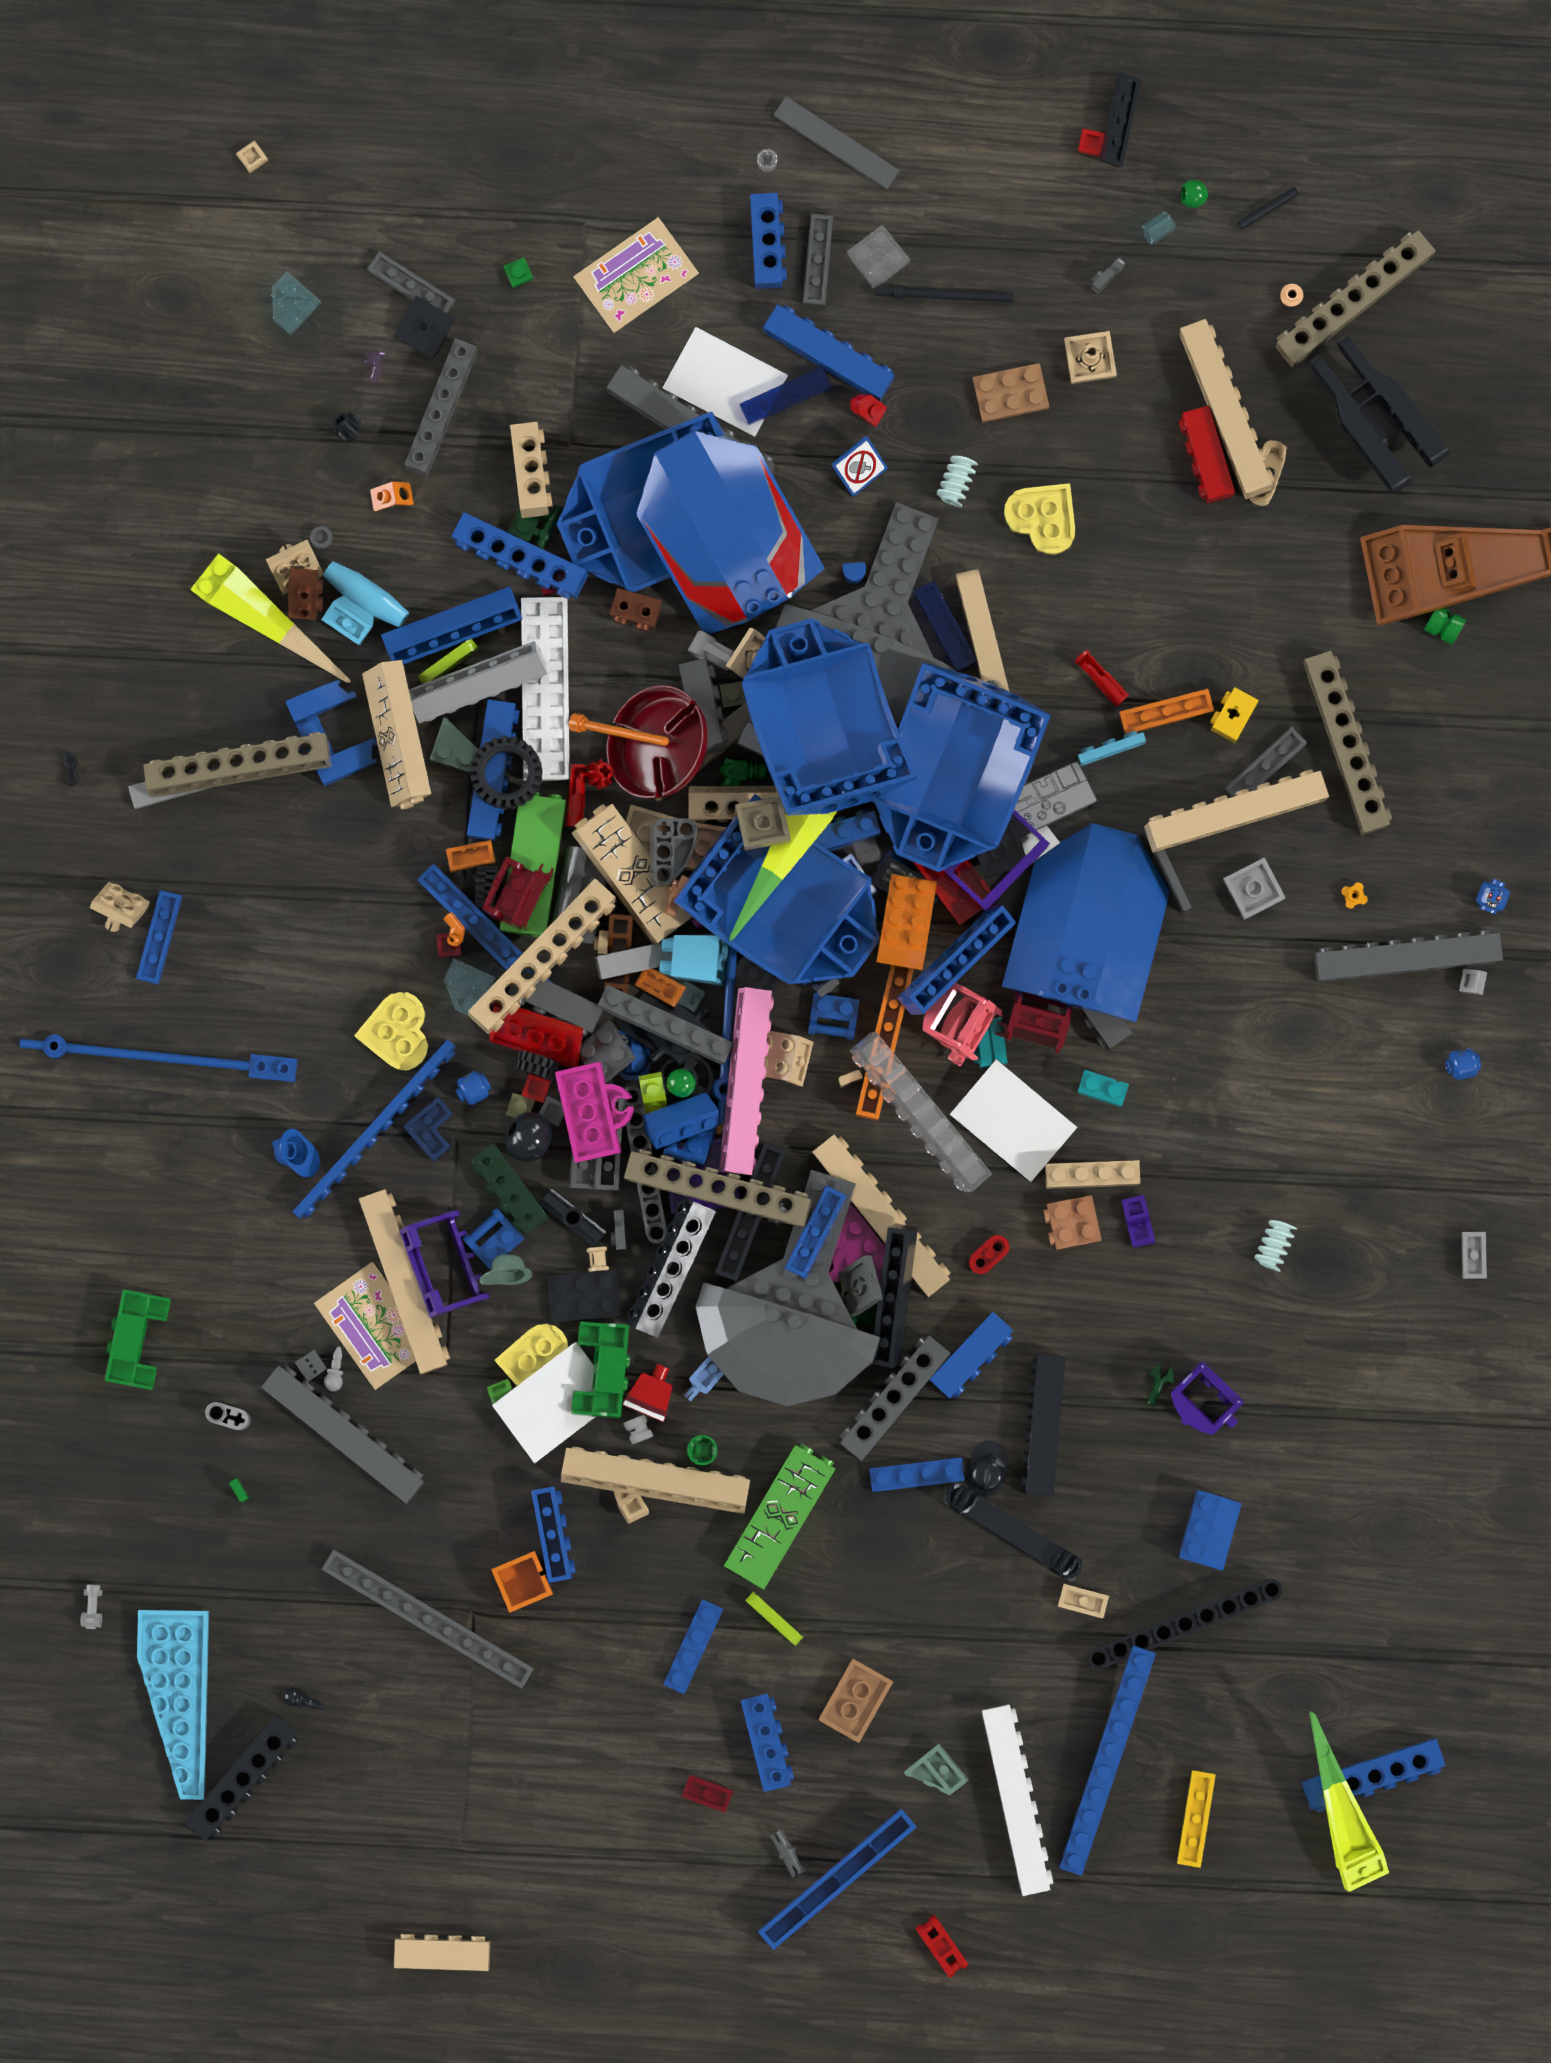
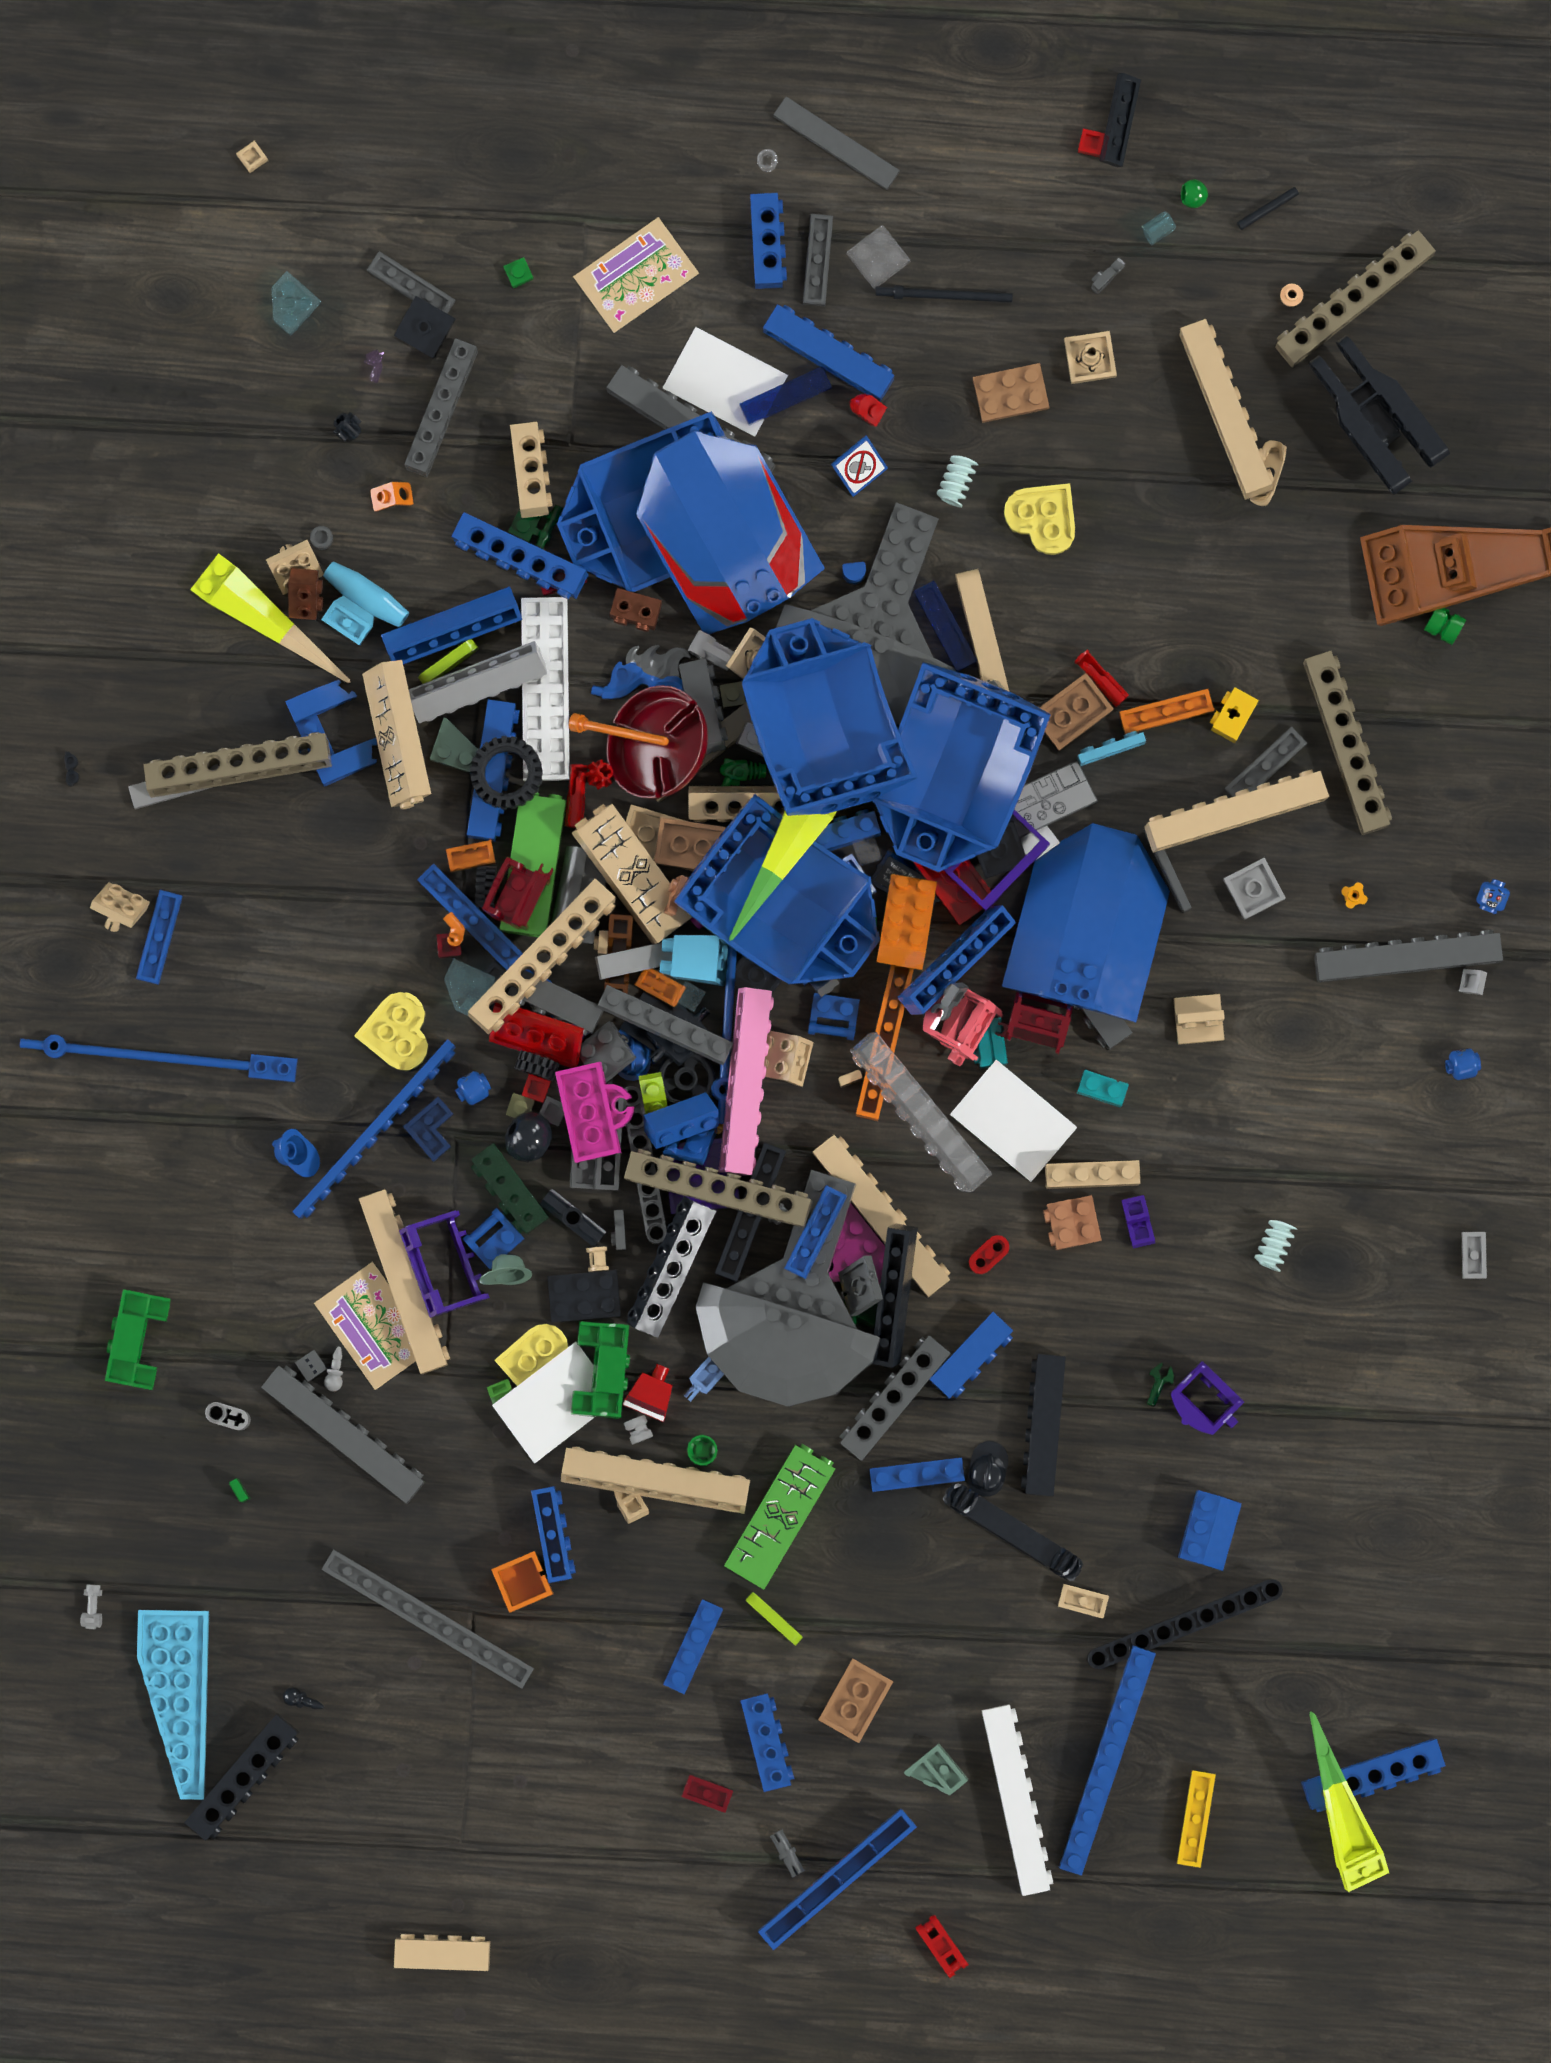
dark grey beam [649,818,697,887] -> none
green piece [666,1069,696,1097] -> none
dark tan plate [735,797,791,850] -> none
red brick [1179,405,1235,504] -> none
none -> piece [591,645,691,699]
none -> dark grey plate [931,982,969,1021]
none -> medium nougat plate [1040,673,1114,751]
none -> tan bracket [1173,994,1224,1045]

